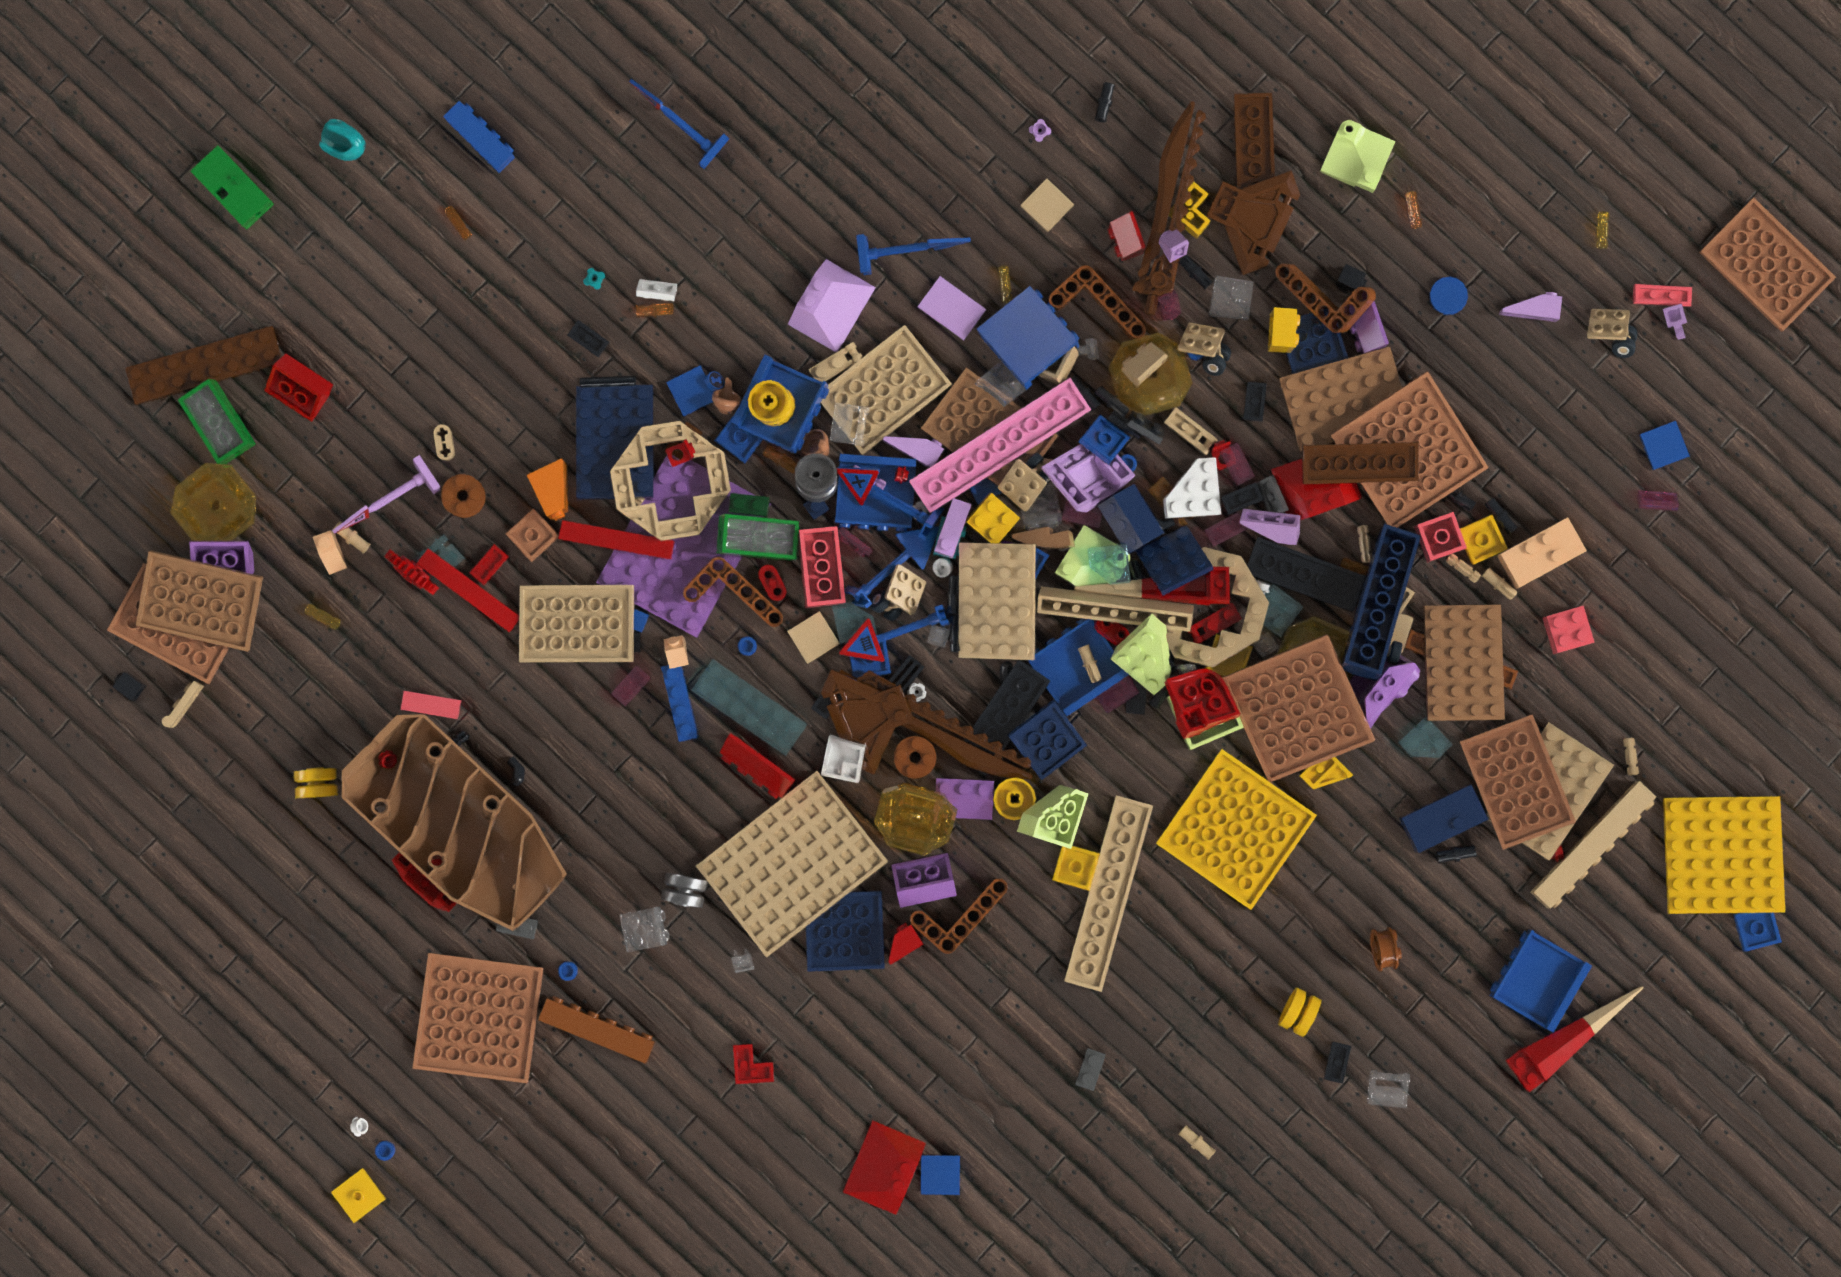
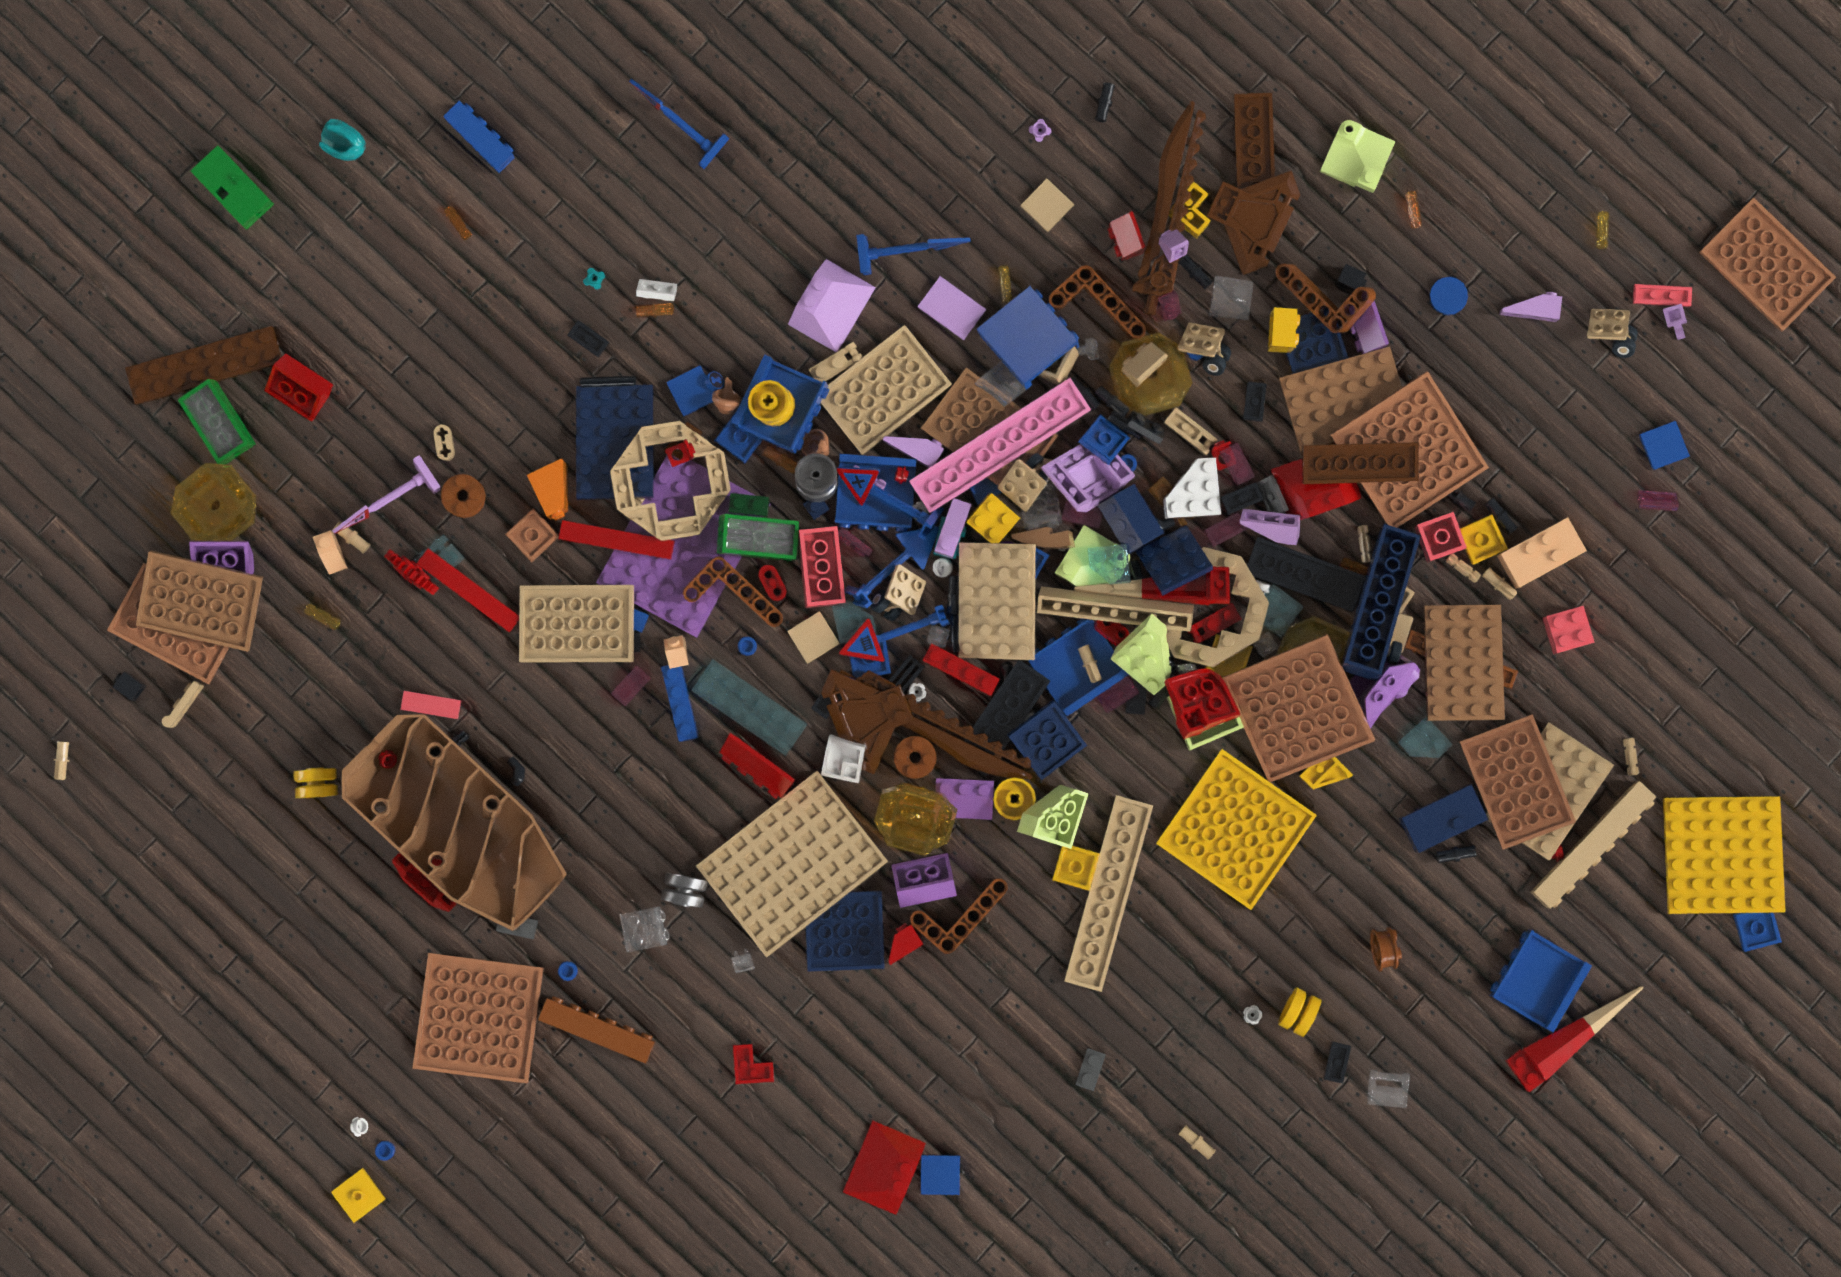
red plate [469,544,509,585] -> none
clear plate [830,403,870,446] -> none
none -> tan axle [53,742,69,780]
none -> red brick [923,643,1000,697]
none -> white plate [1243,1005,1262,1025]

